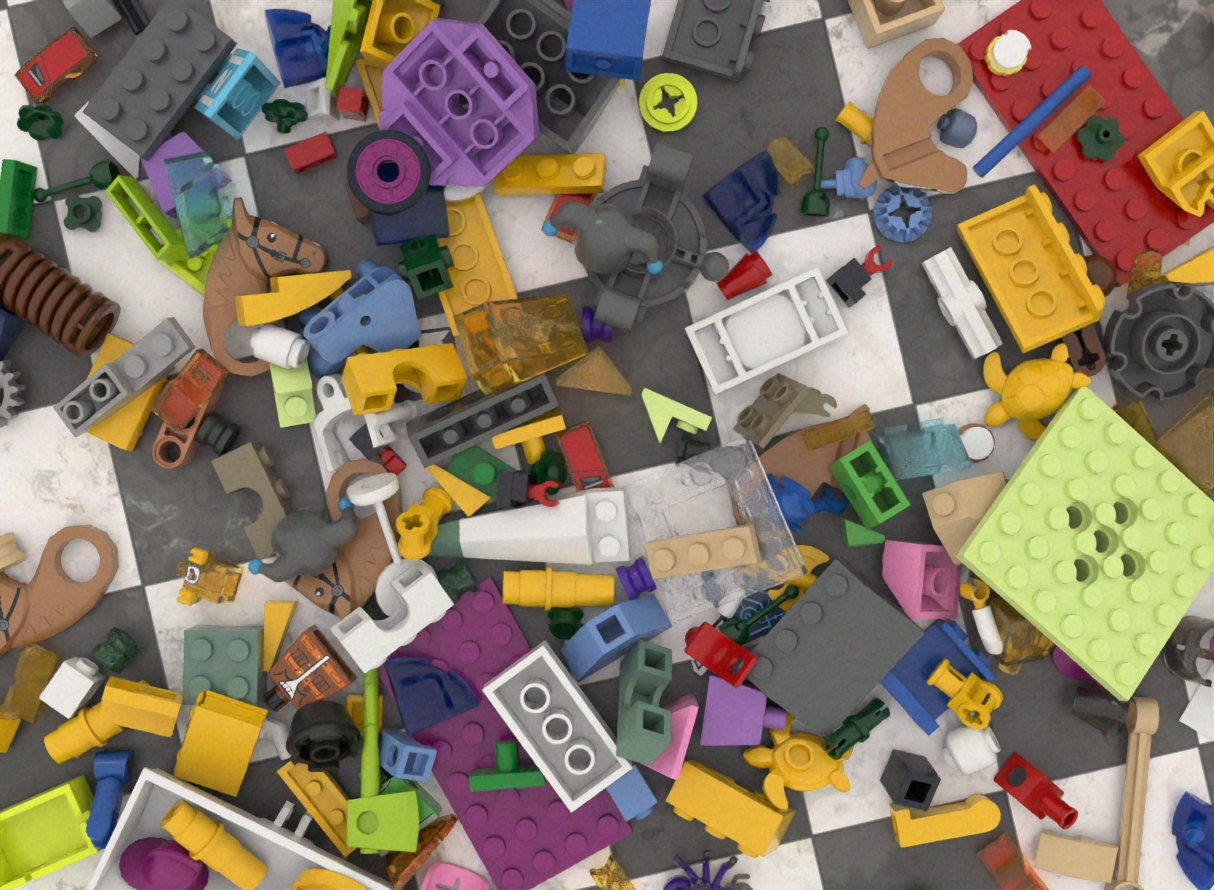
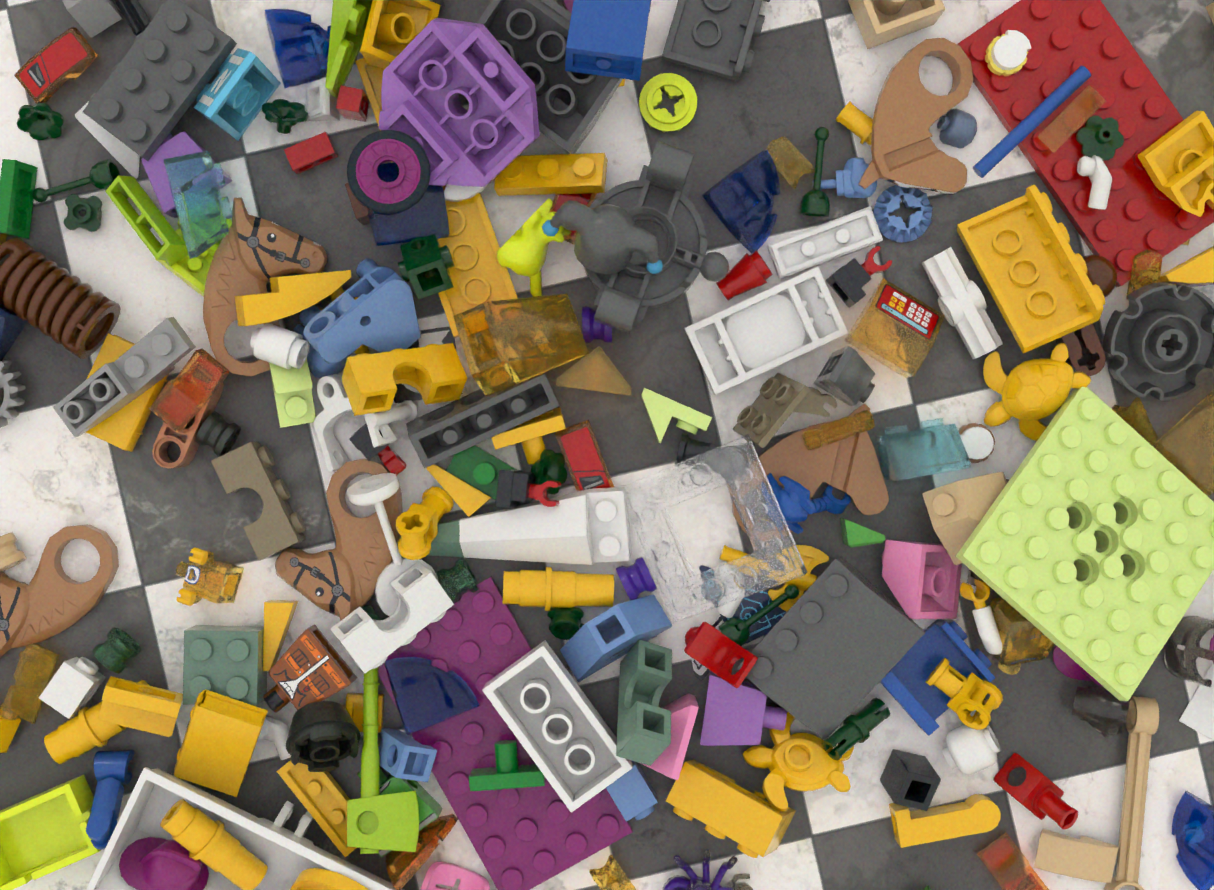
dark grey piece [248,497,359,583] -> none
tan plate [644,523,761,580] -> none
bright green brick [828,440,910,530] -> none
none -> neon yellow animal [497,198,571,303]
none -> white tile [767,206,883,280]
none -> dark grey slope [813,346,875,406]
none -> clear yellow slope [844,278,945,378]
none -> white arm [1077,155,1112,209]

